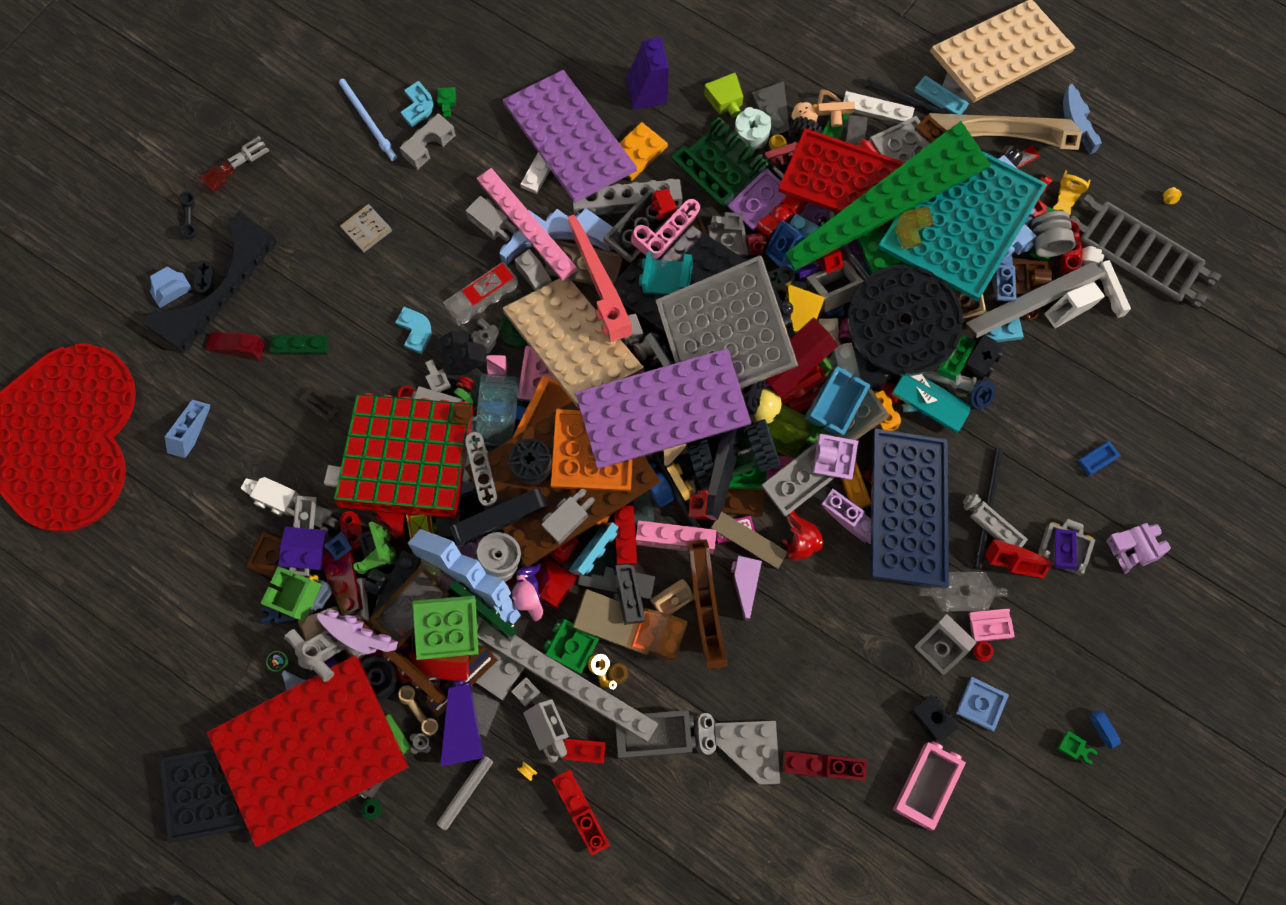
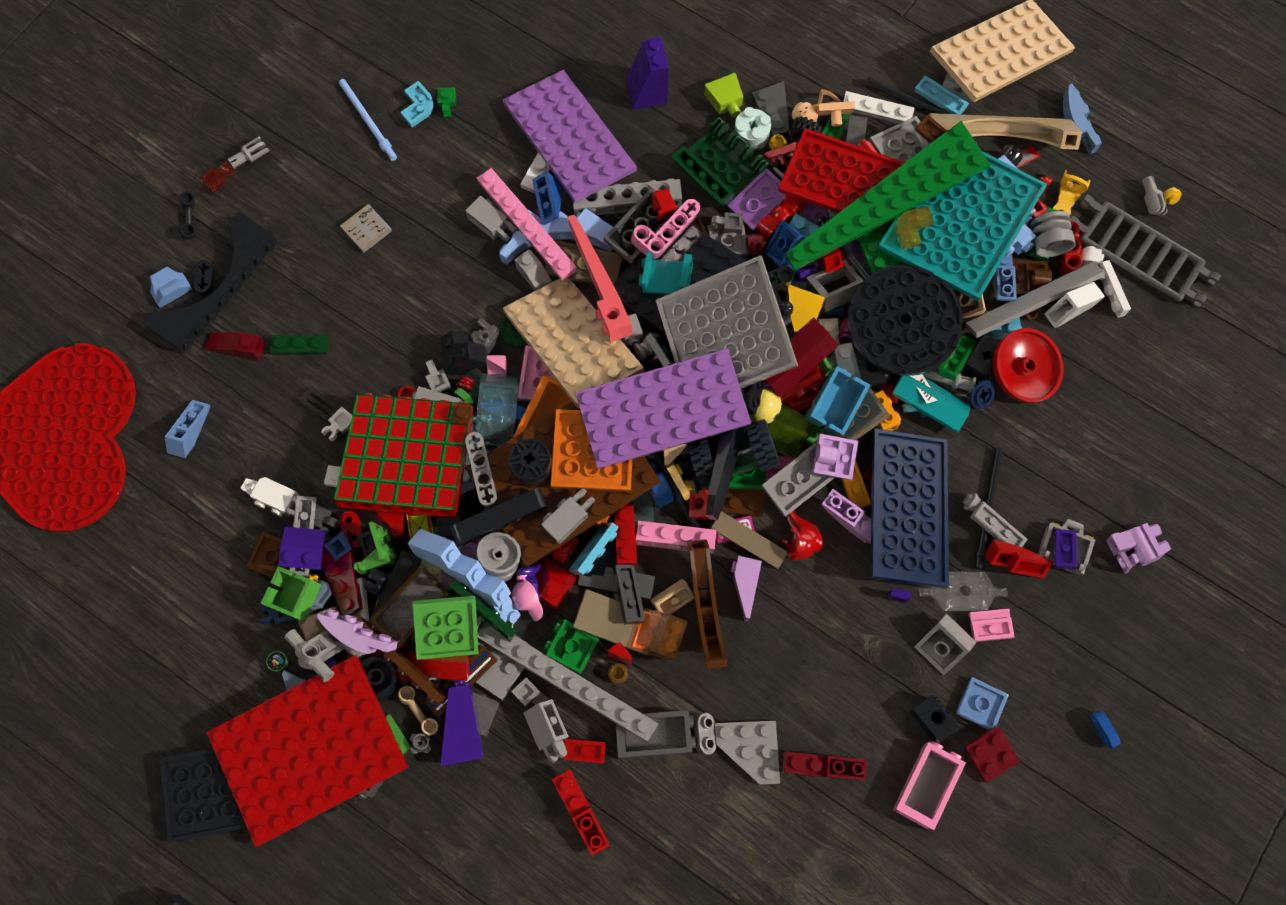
dark green plate [361,799,382,820] -> none
medium azure plate [396,307,432,355] -> none
light grey arch [400,113,456,170] -> none
light grey axle [437,756,493,830] -> none
clear brick [443,261,518,326] -> none
yellow bush [517,761,537,781] -> none
plate [588,654,617,689] -> none
light orange plate [619,122,668,181] -> none
red plate [973,641,993,661] -> none
green plate [1057,731,1098,765] -> none
blue tile [1077,441,1121,477] -> none
none -> white plate [321,407,352,442]
none -> blue slope [532,171,562,225]
none -> red slope [607,642,632,666]
none -> dark purple tile [888,588,912,603]
none -> dark red plate [963,725,1020,783]
none -> red dish [993,328,1064,404]
none -> light grey arm [1142,176,1168,216]

